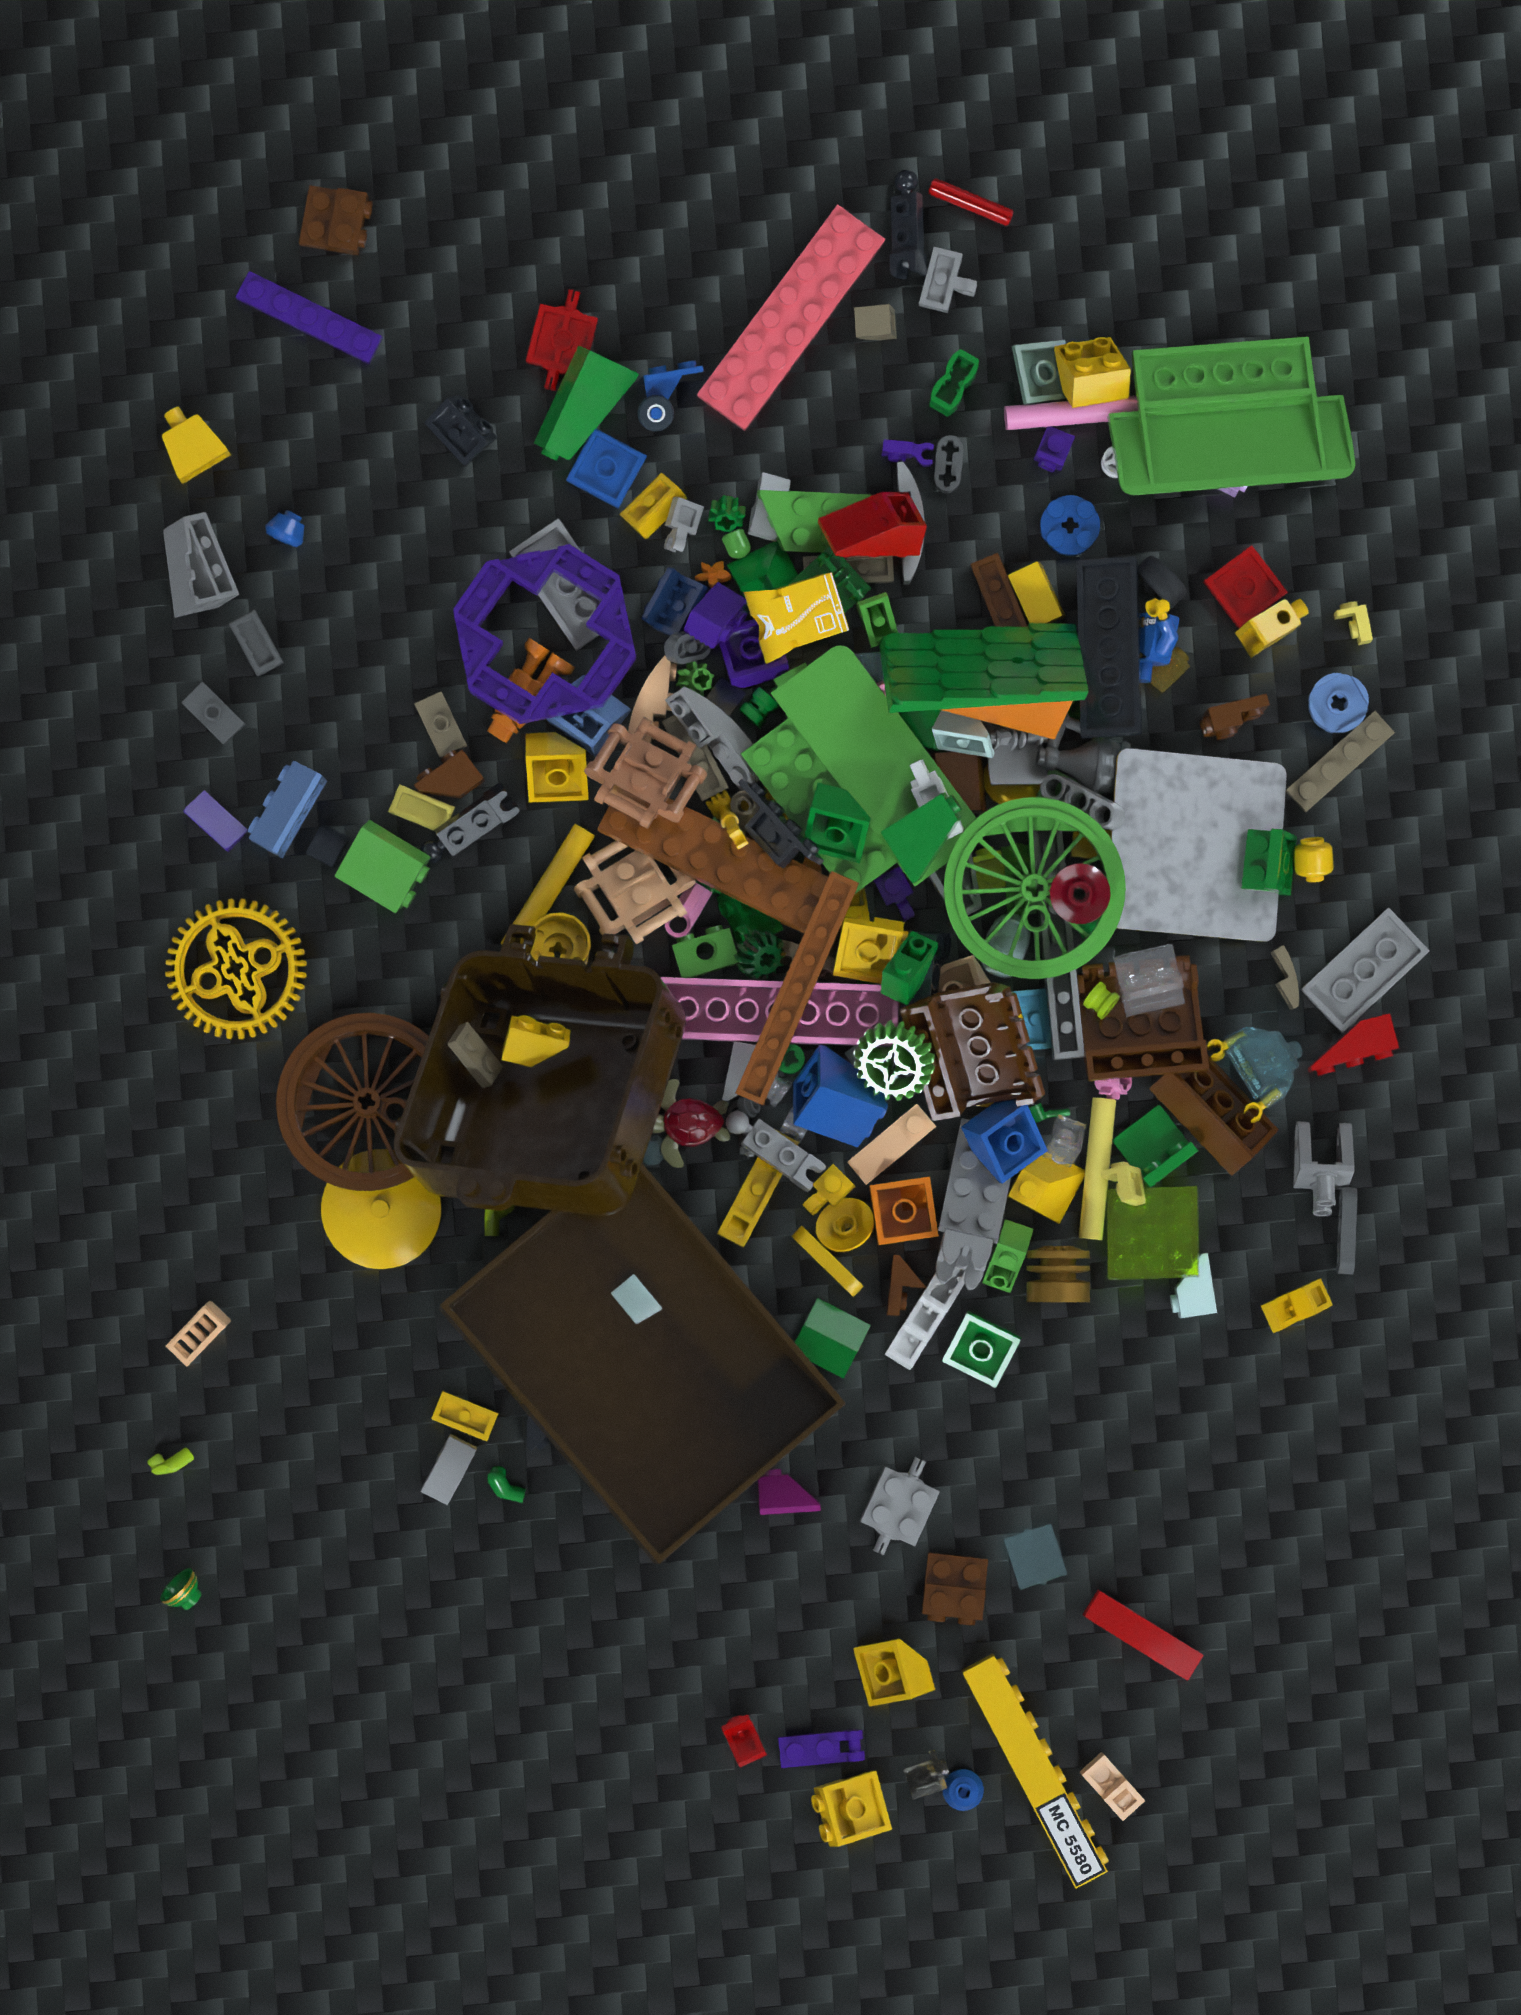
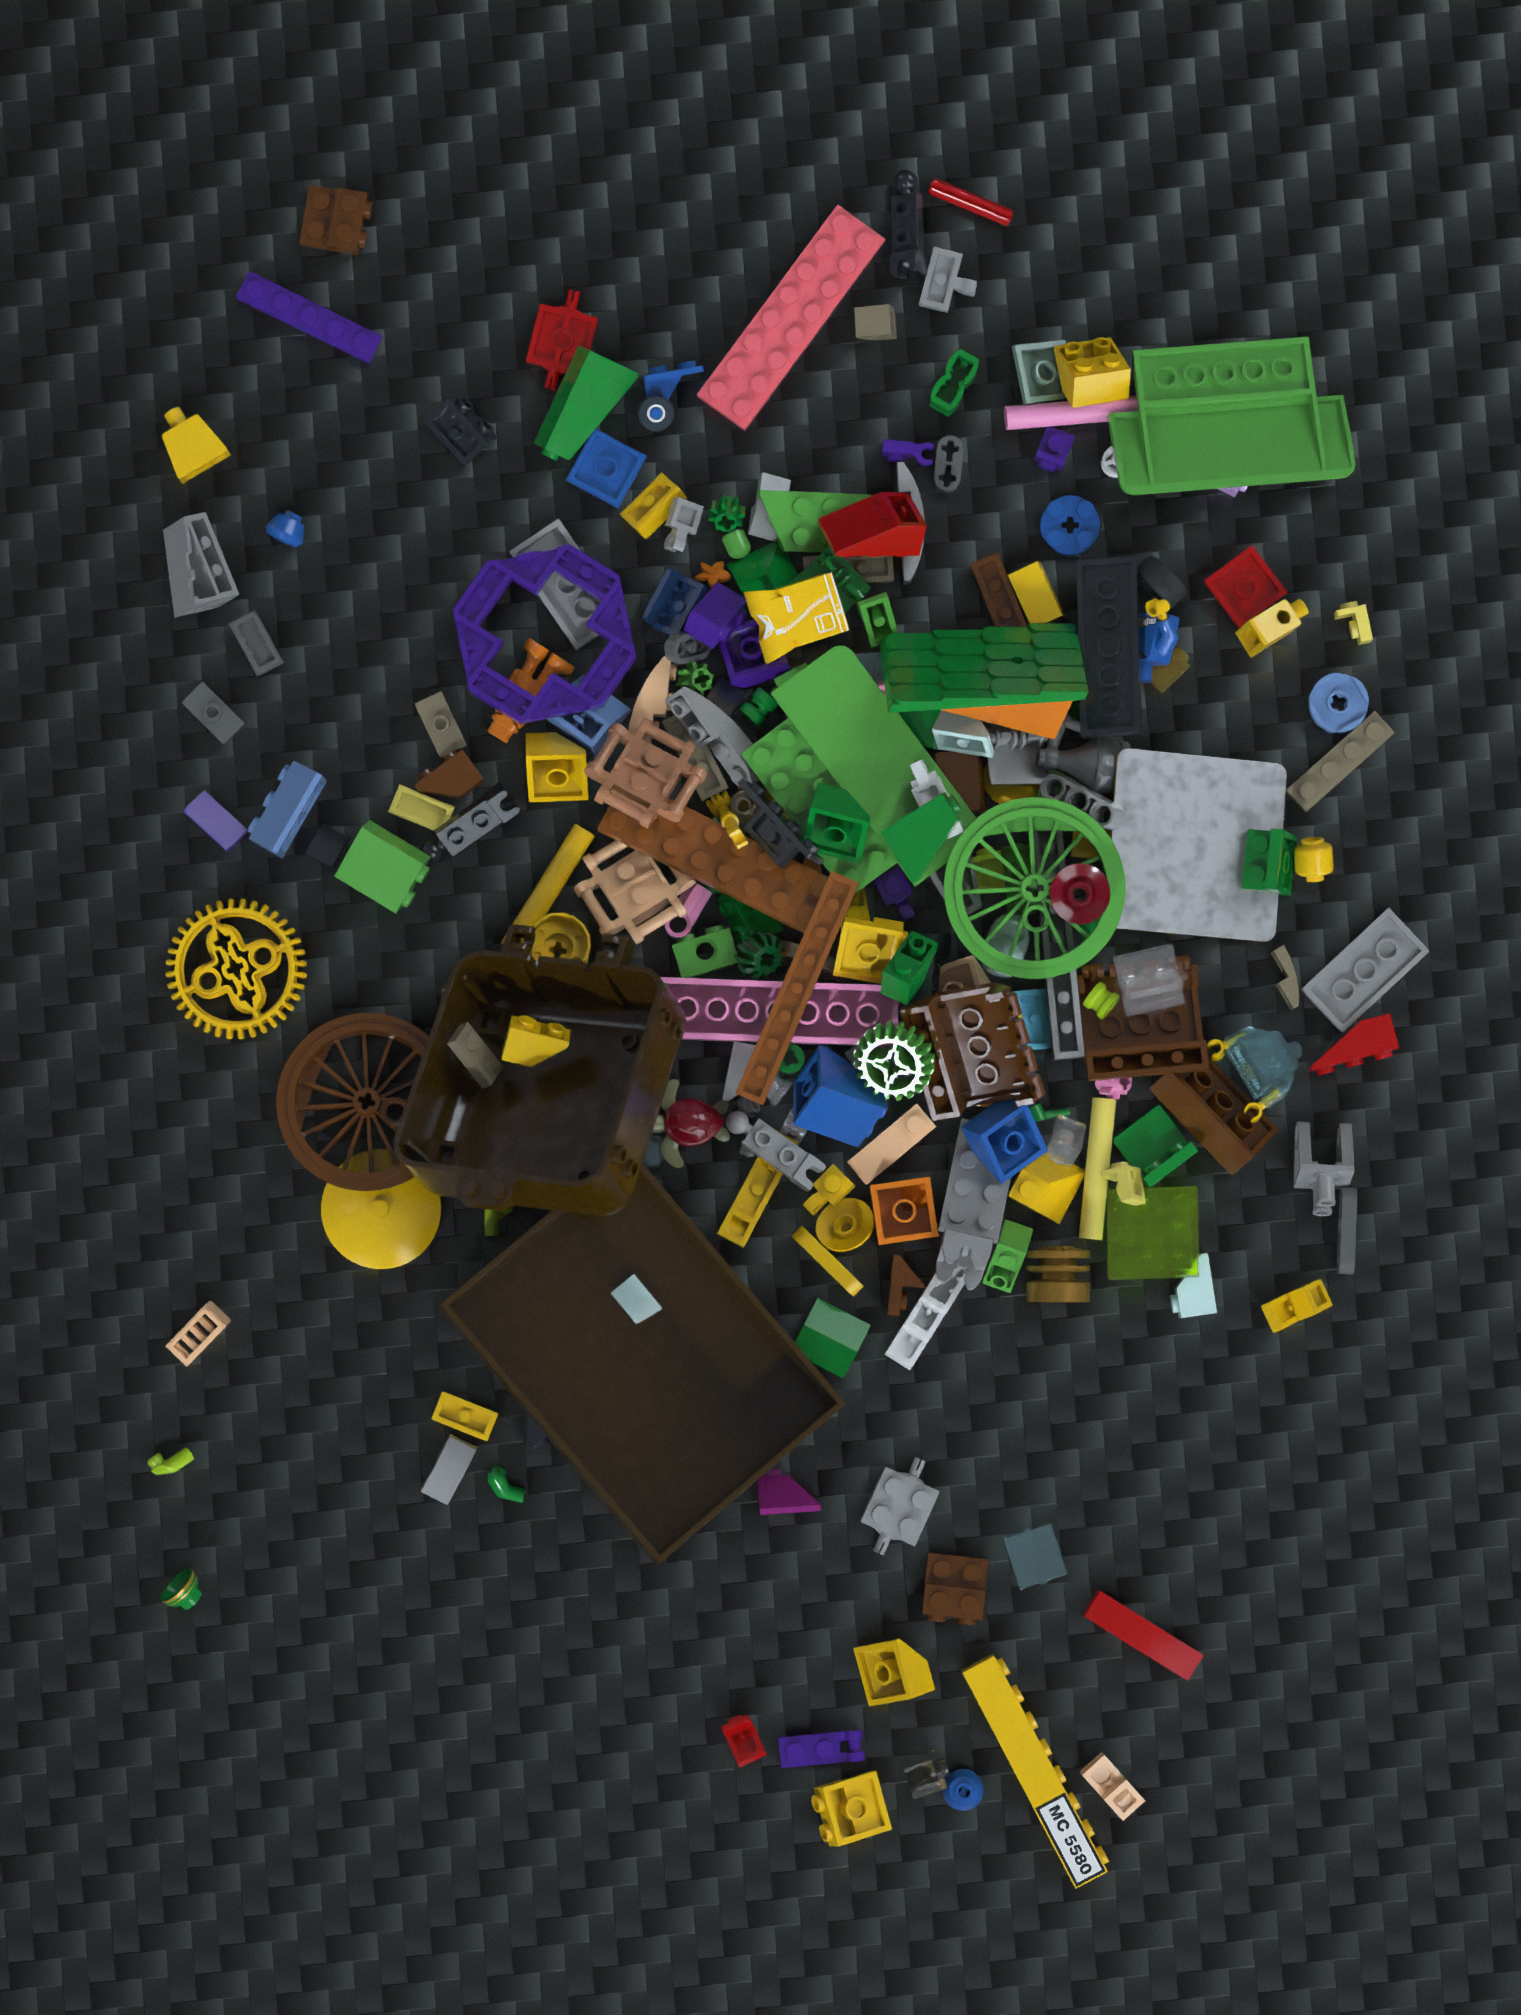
green slope [942,1311,1022,1388] -> none
reddish brown plate [1200,693,1270,740] -> none

